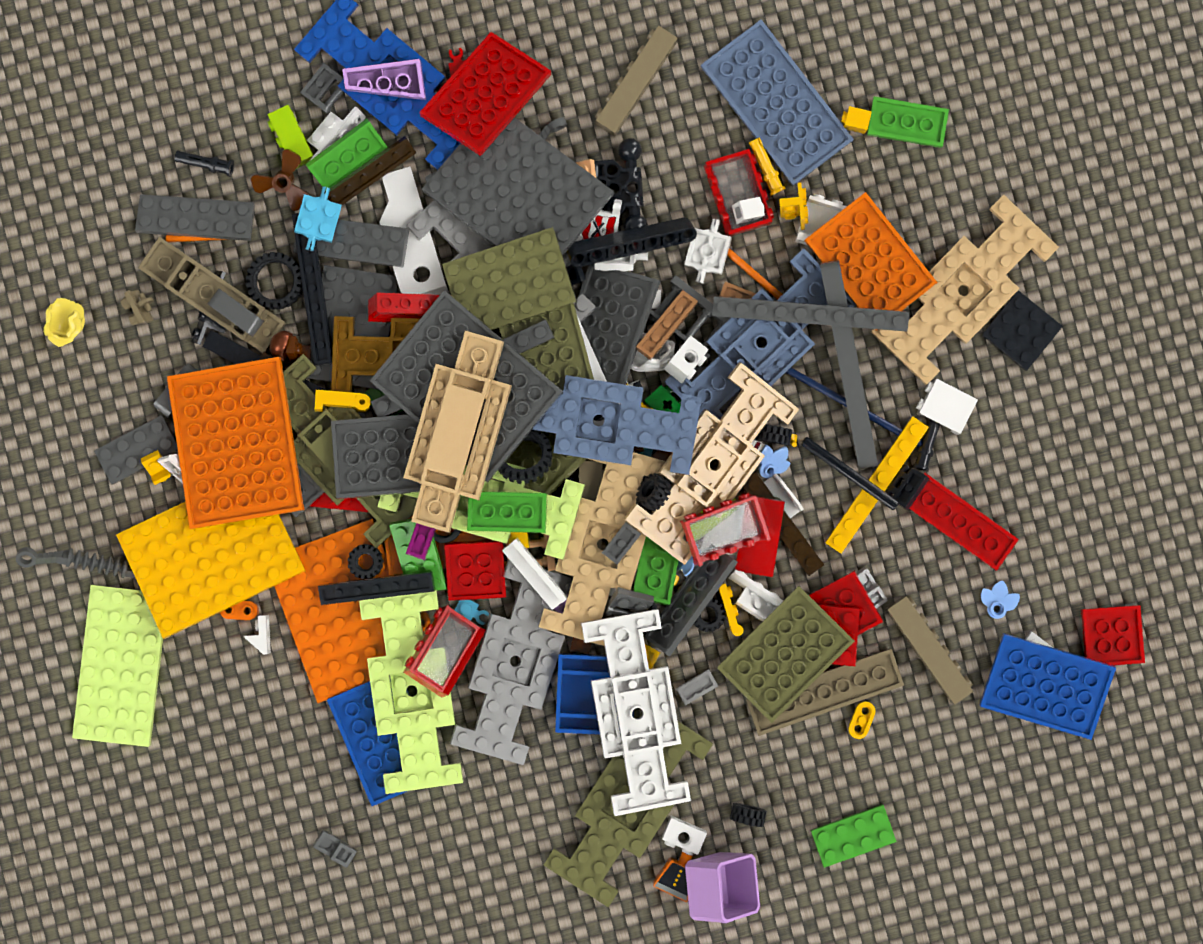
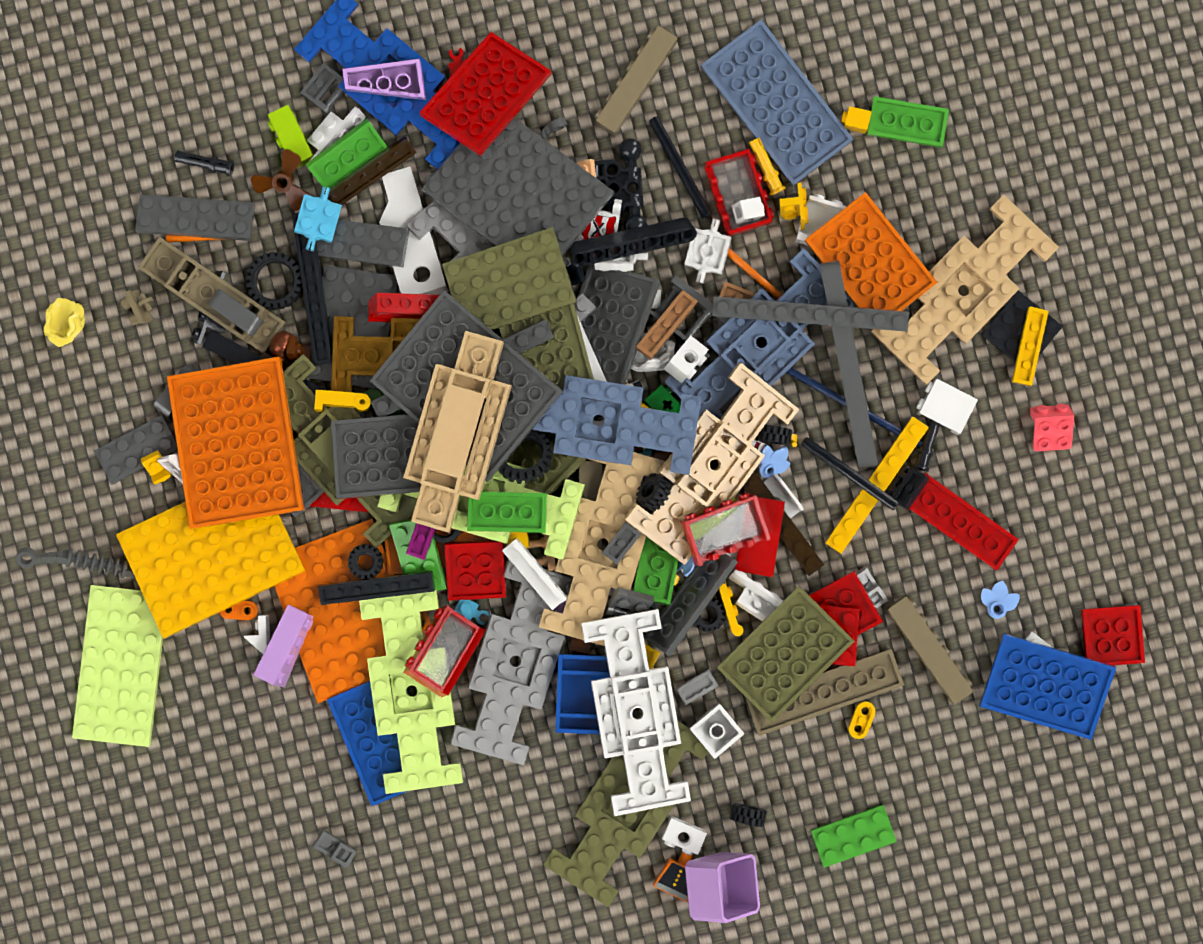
none -> lavender wedge [254,605,314,687]
none -> black axle [649,116,711,219]
none -> white slope [690,703,744,759]
none -> yellow plate [1012,307,1049,386]
none -> coral bracket [1030,404,1074,451]

